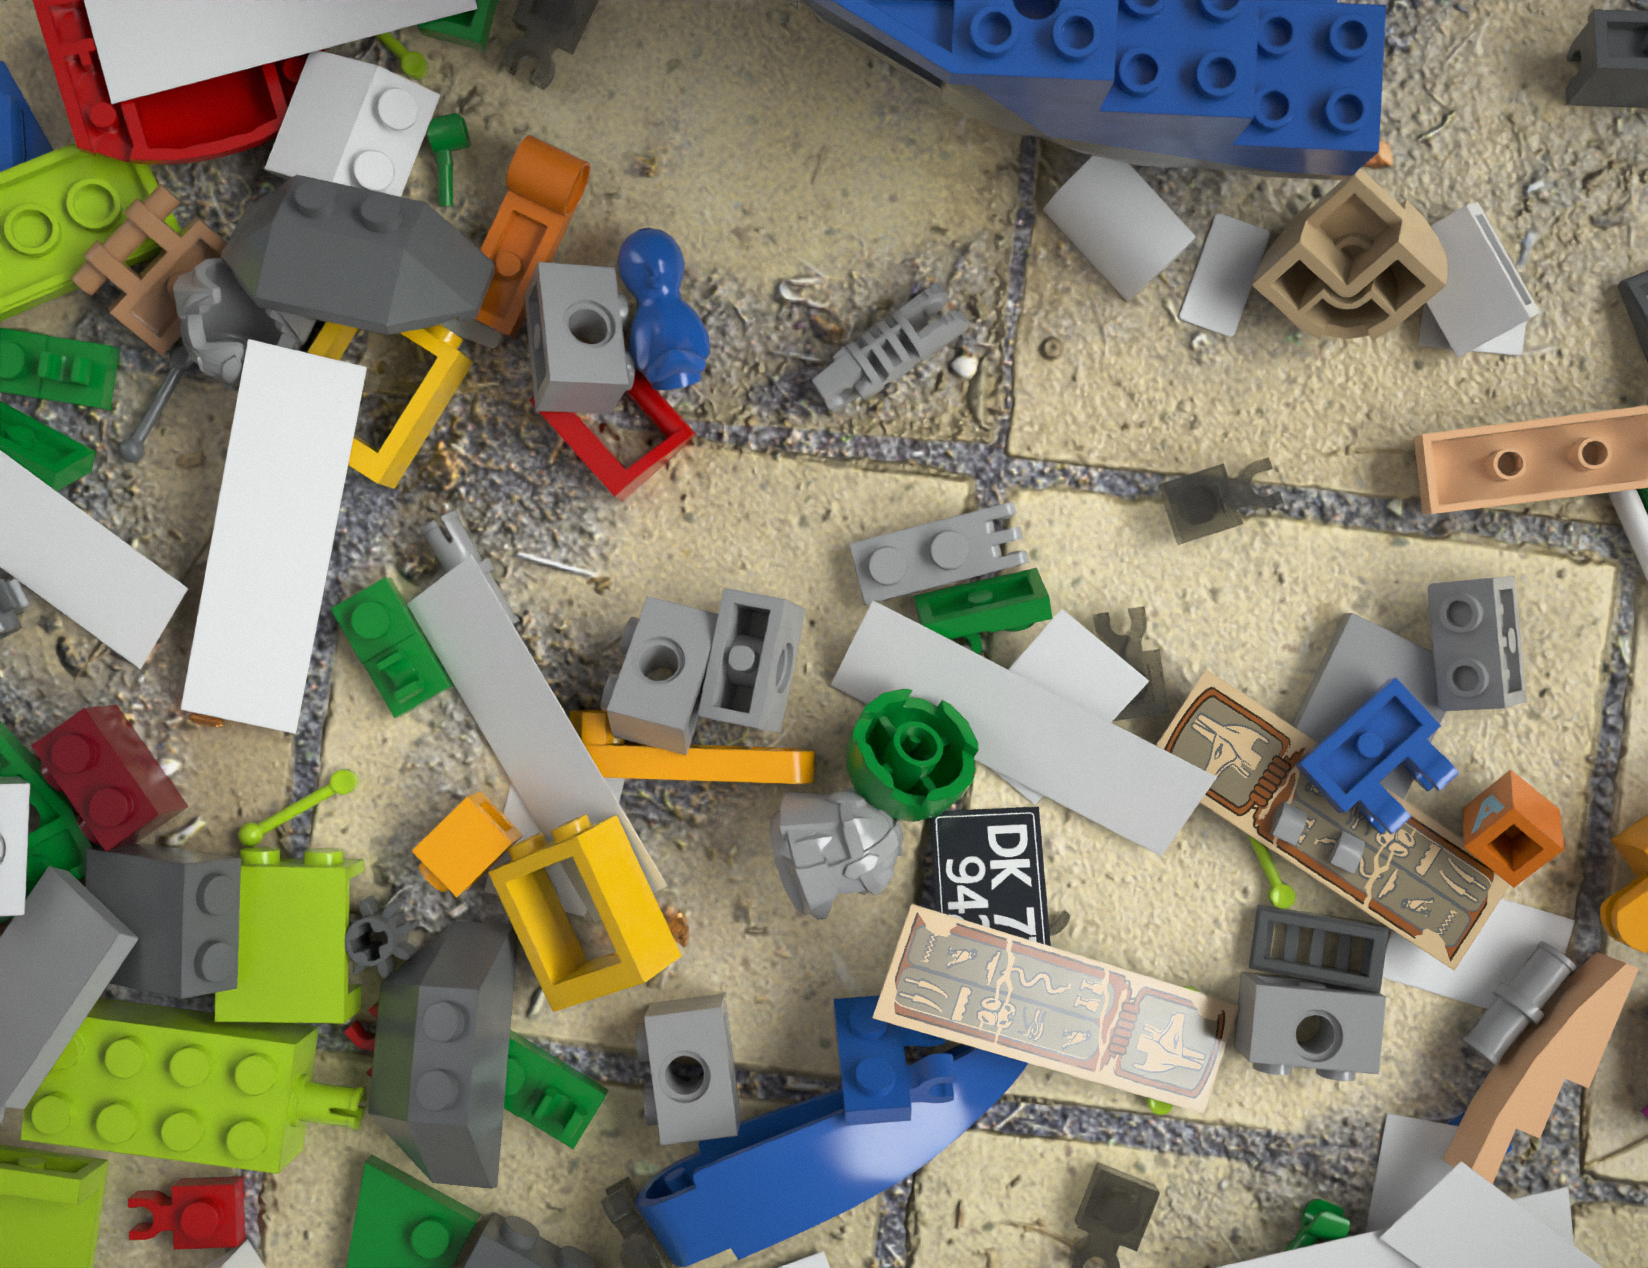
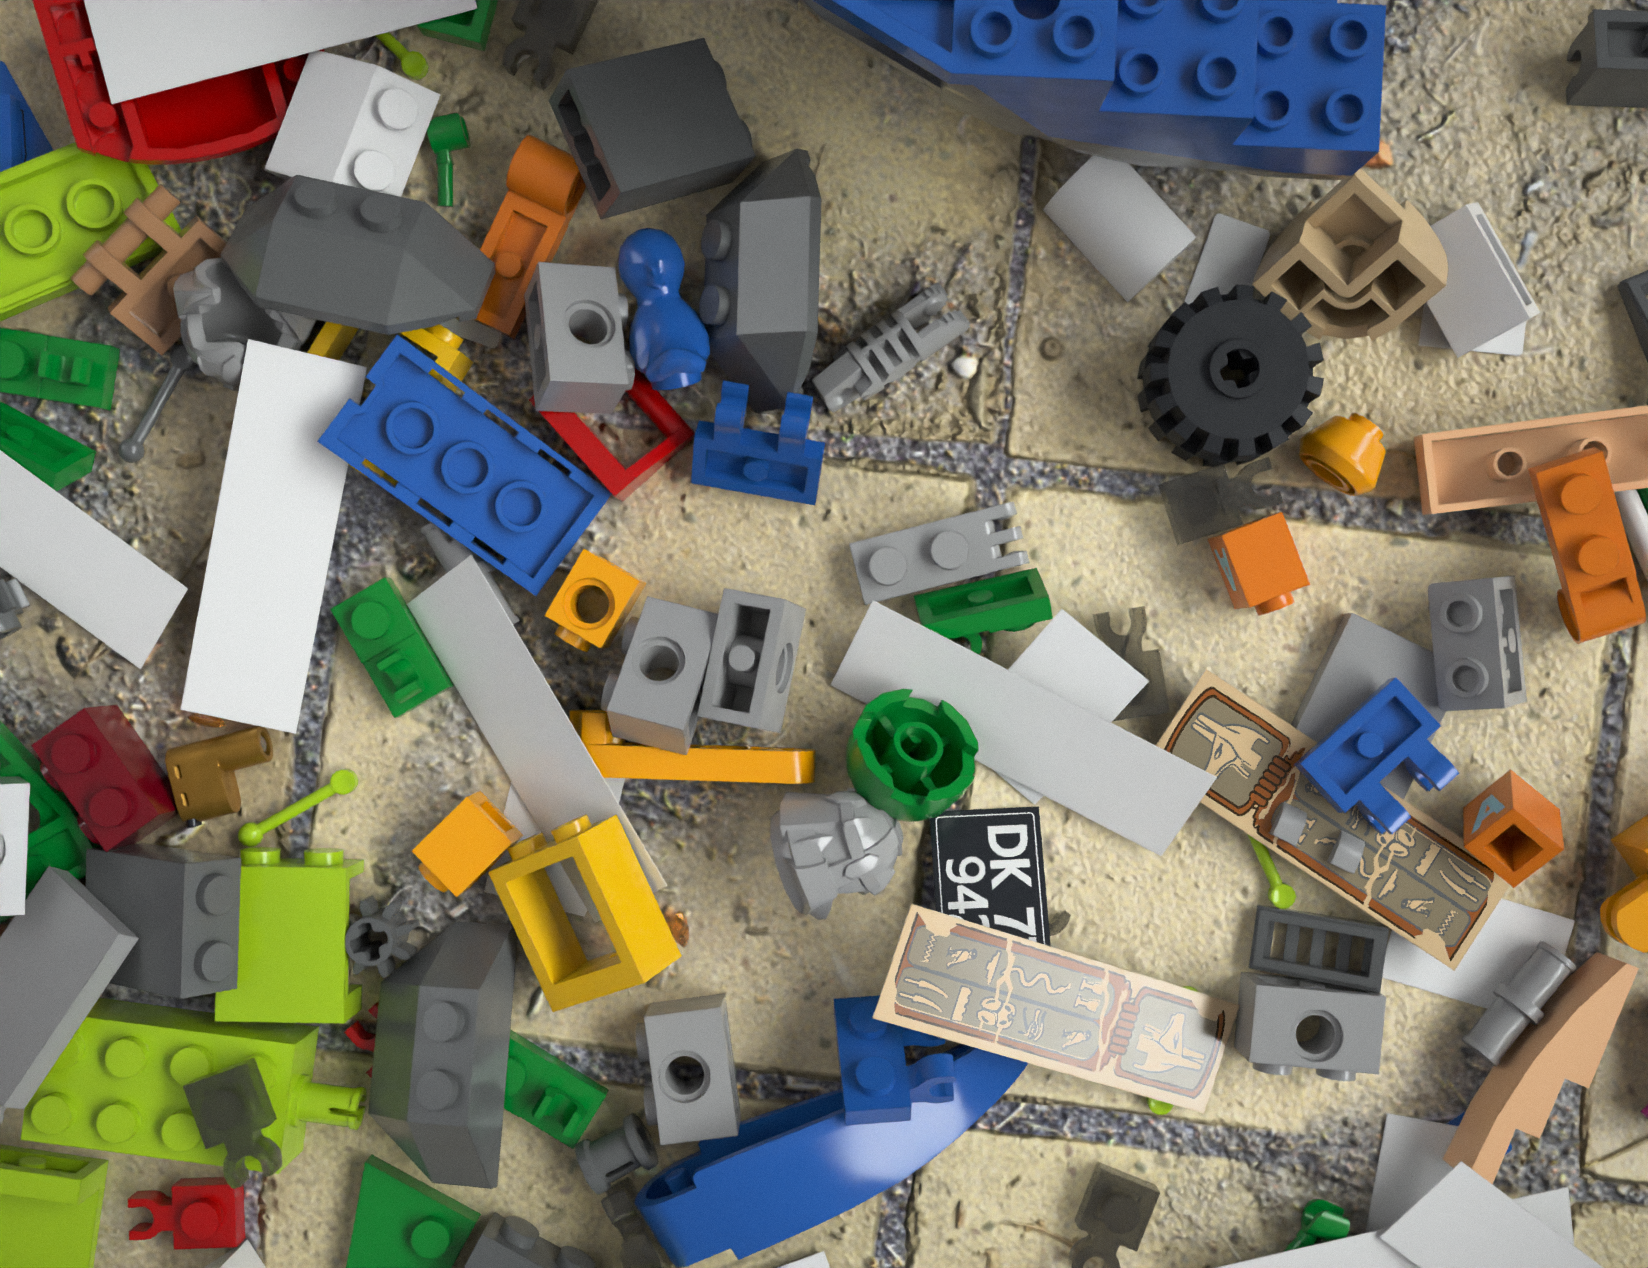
none -> pearl gold piece [165,726,273,828]
none -> clear smoke plate [183,1057,282,1189]
none -> blue piece [317,334,612,596]
none -> light orange brick [544,549,647,653]
none -> dark grey brick [549,38,756,220]
none -> dark grey bush [575,1113,658,1195]
none -> blue plate [691,380,825,505]
none -> dark grey wedge [699,148,822,414]
none -> black wheel [1137,284,1324,468]
none -> orange brick [1207,512,1310,616]
none -> light orange cone [1299,413,1386,496]
none -> orange plate [1528,447,1646,644]

